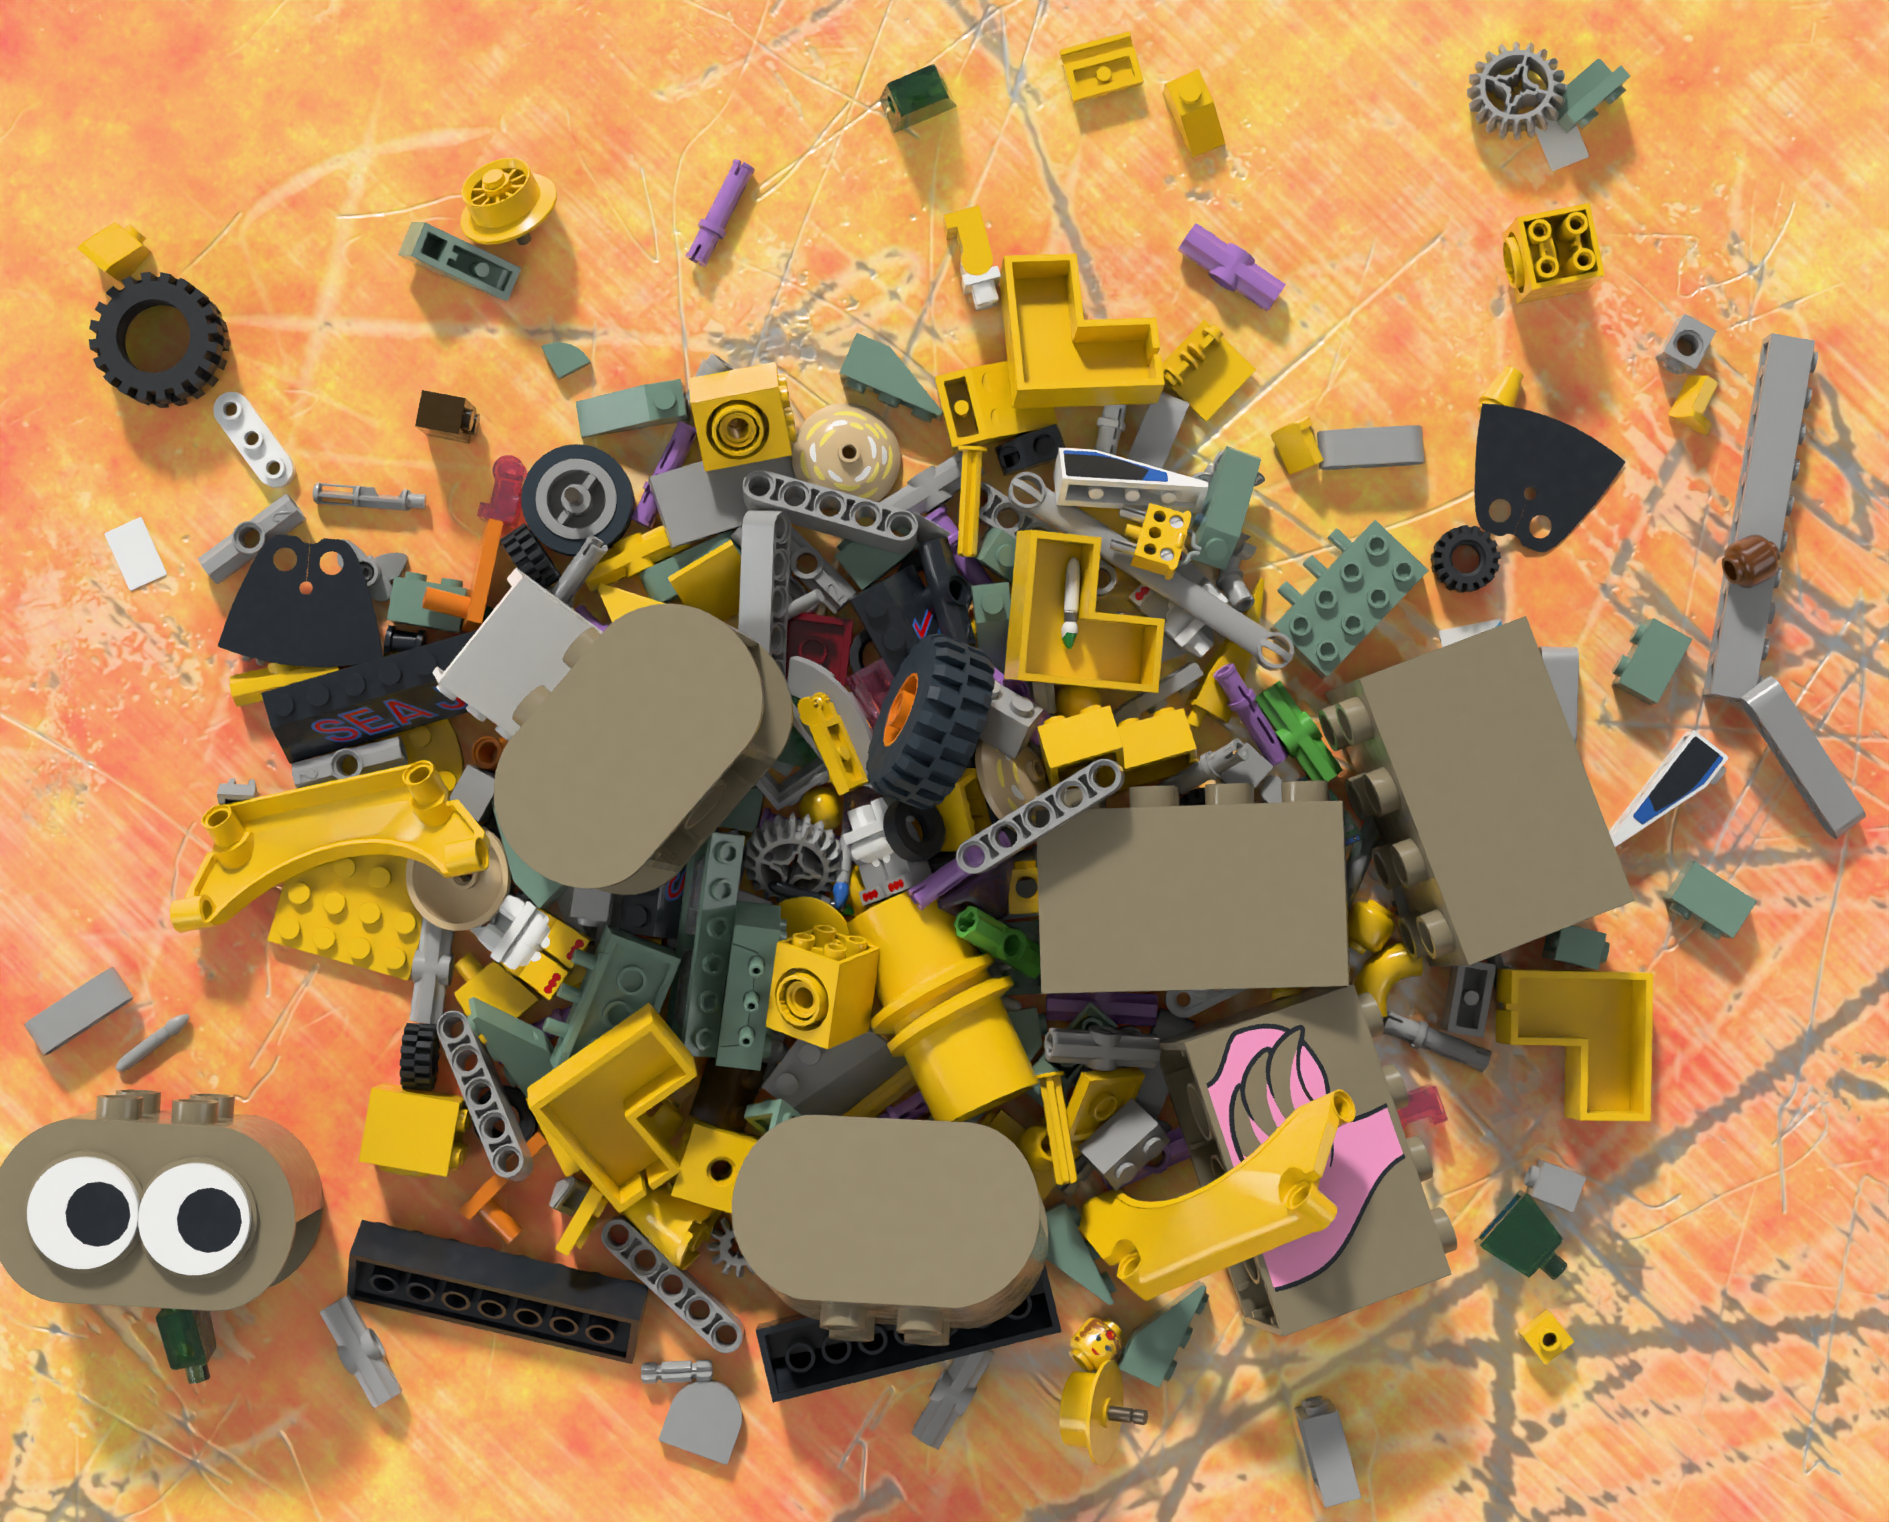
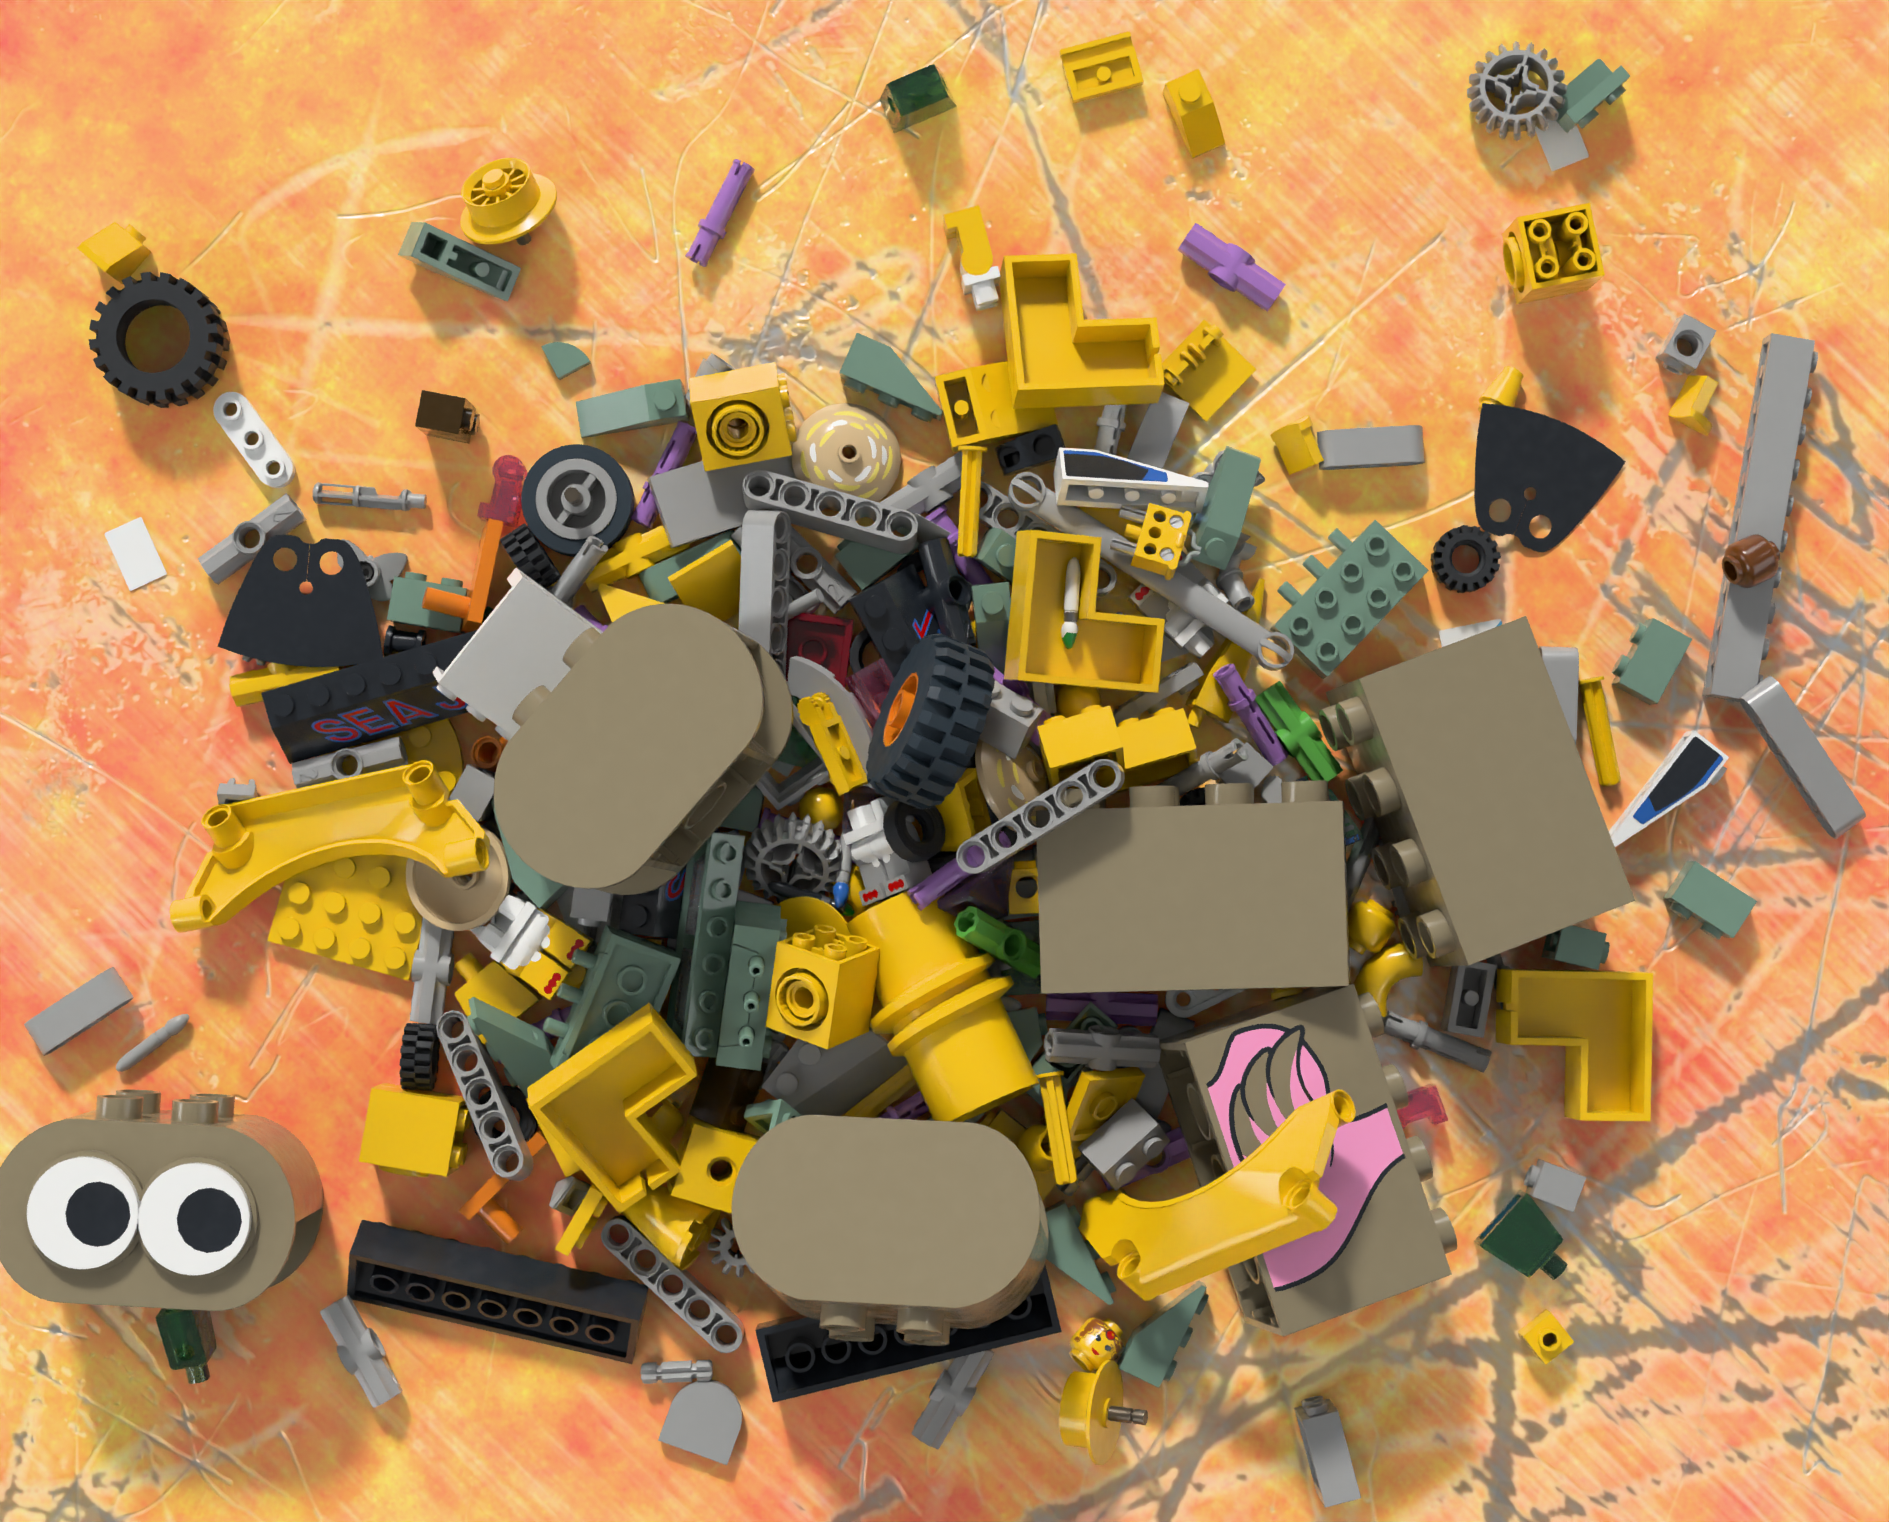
none -> yellow axle [1578,676,1621,786]

